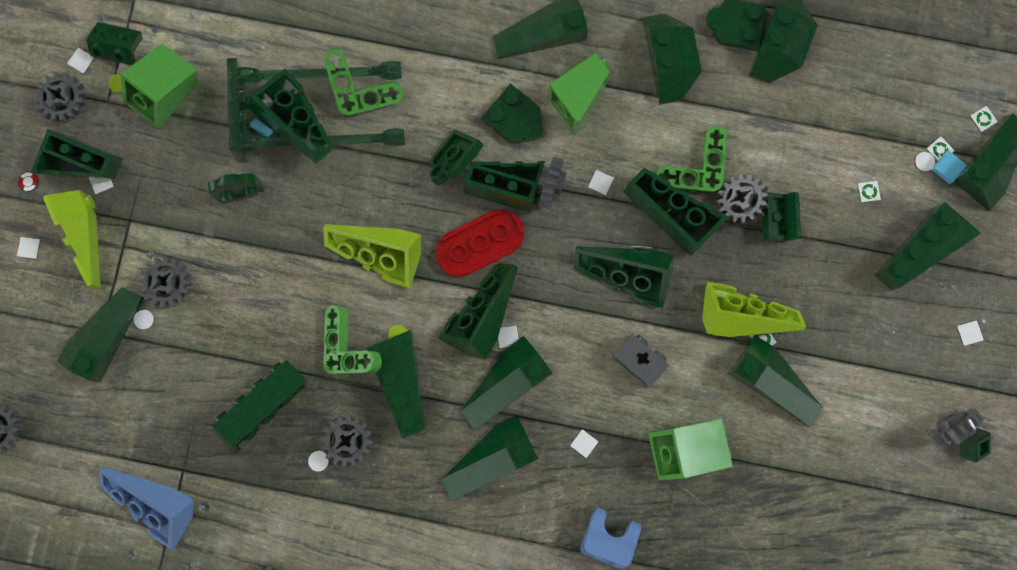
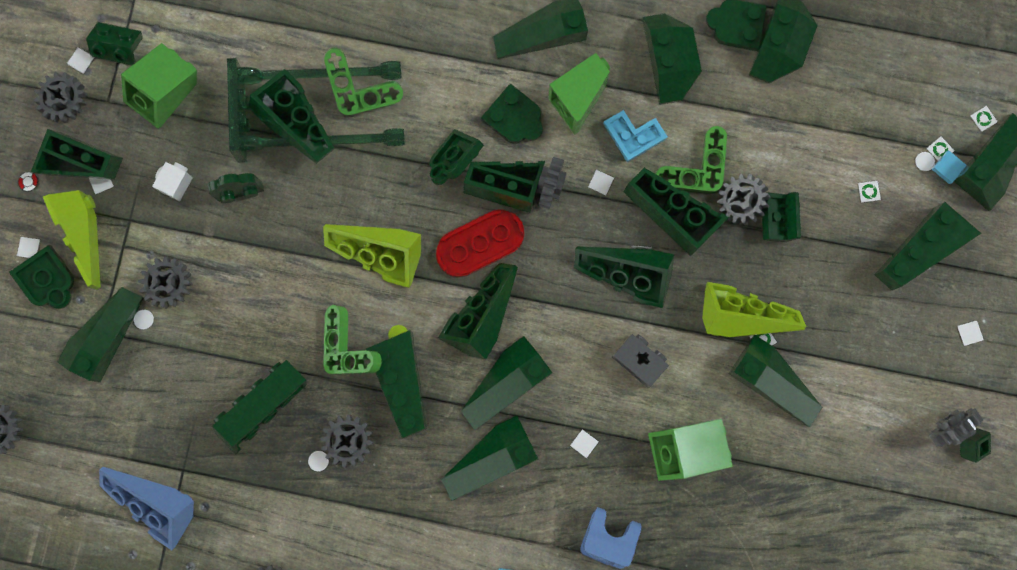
lime sticker [108,74,122,93] -> none
medium azure tile [250,118,278,144] -> none
white sticker [498,326,519,348] -> none
none -> dark green plate [9,245,74,309]
none -> white brick [152,162,193,202]
none -> medium azure plate [603,110,668,163]

